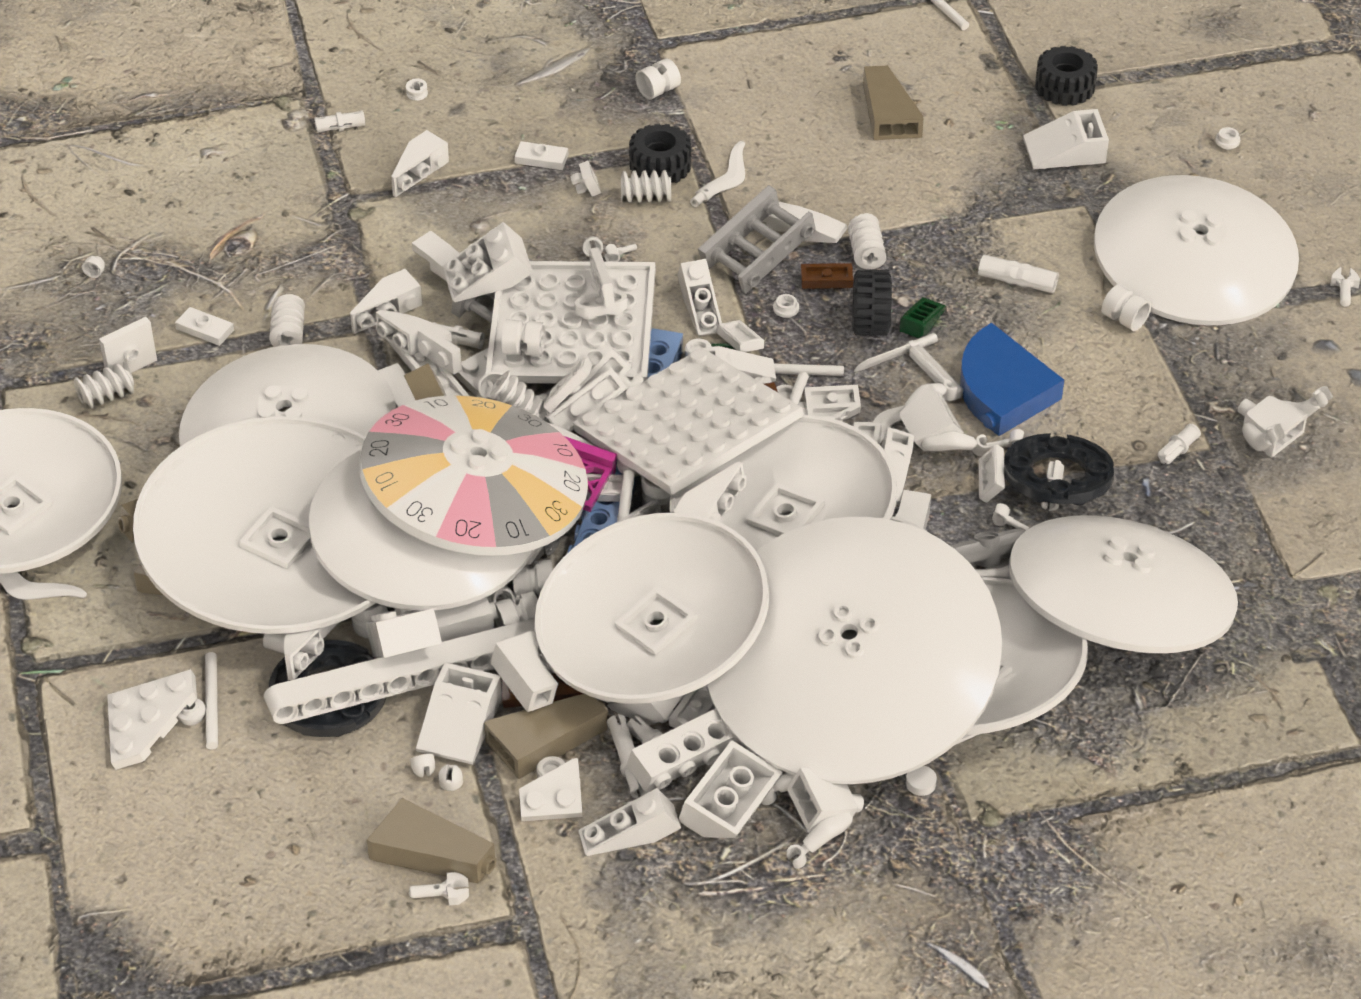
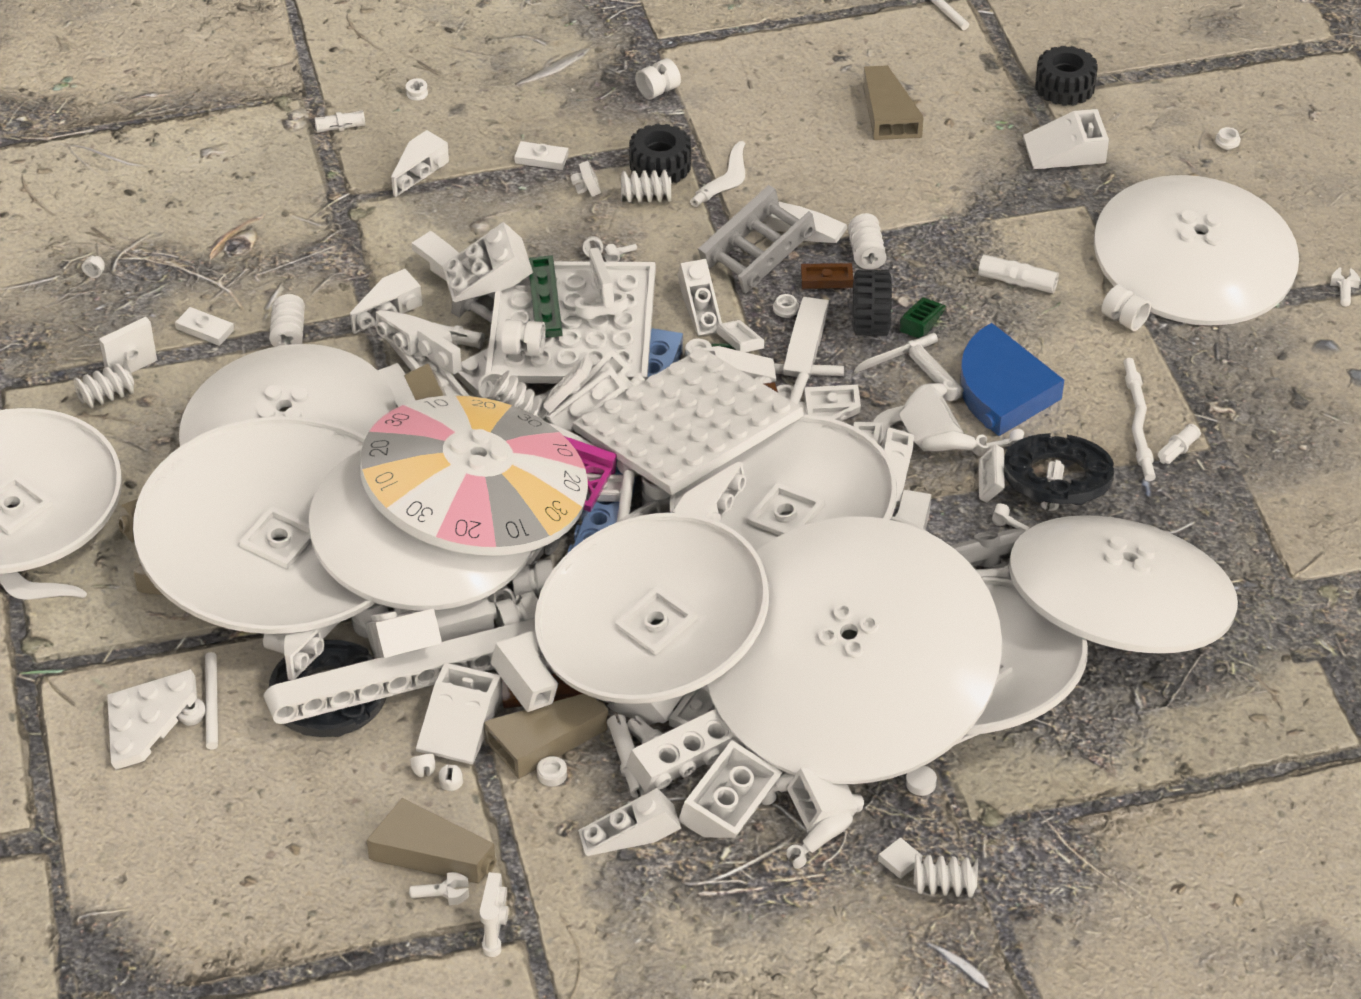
white wing [519,758,582,822] -> none
white torso [1238,386,1333,458] -> none
none -> white plate [480,872,508,957]
none -> dark green tile [528,255,563,338]
none -> white slope [783,297,829,379]
none -> white tile [878,838,923,879]
none -> white piece [914,854,978,898]
none -> white bar [1123,358,1156,481]

